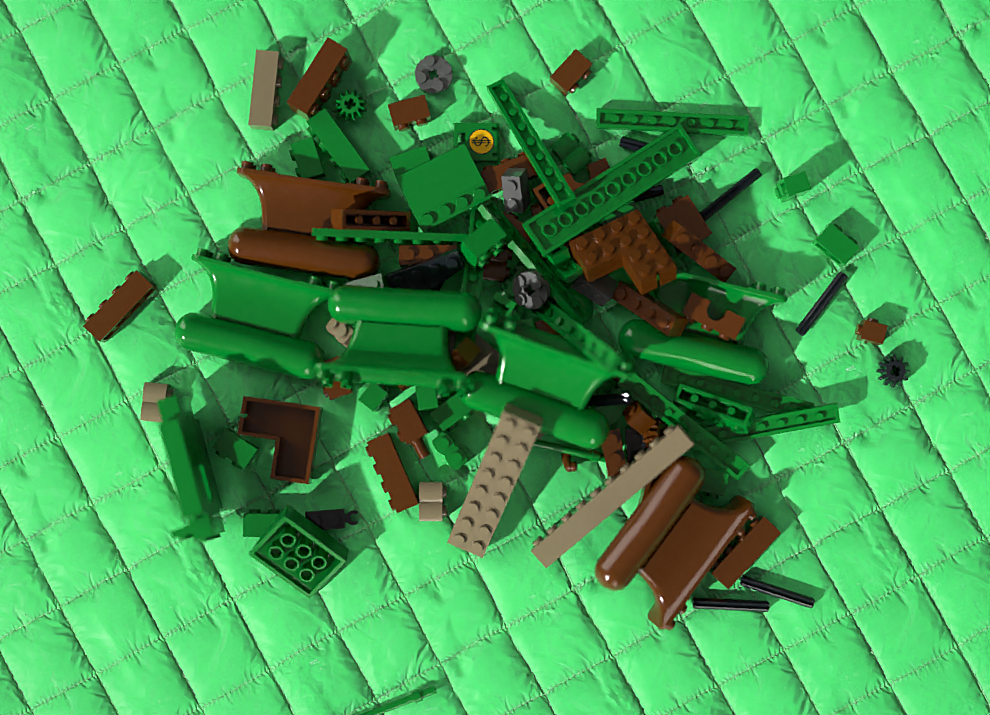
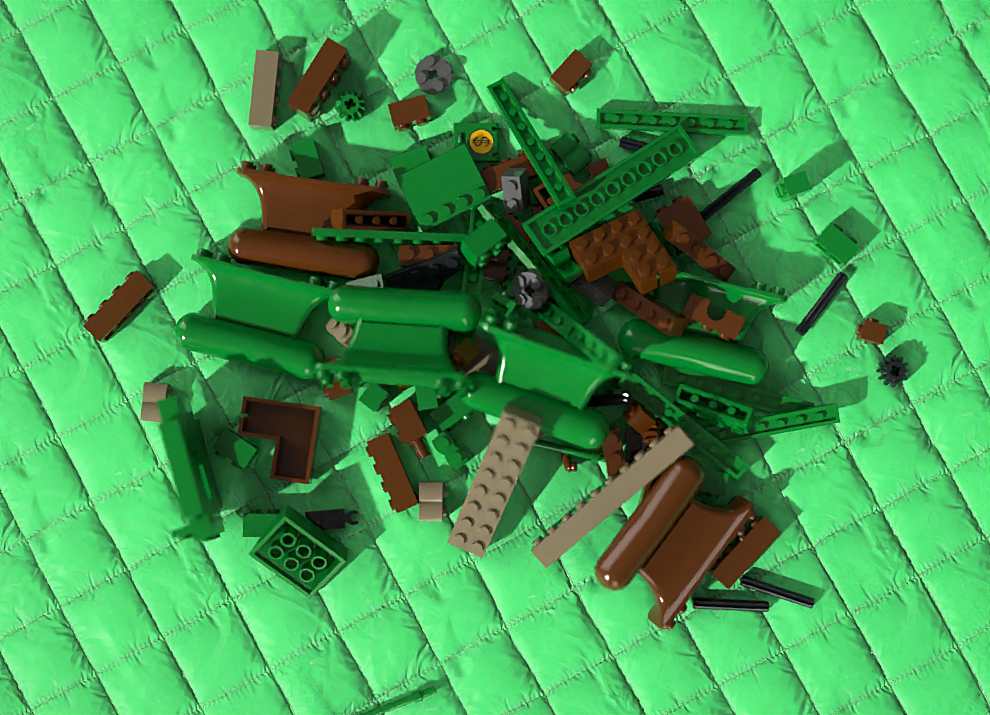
green brick [306,108,371,184] -> none

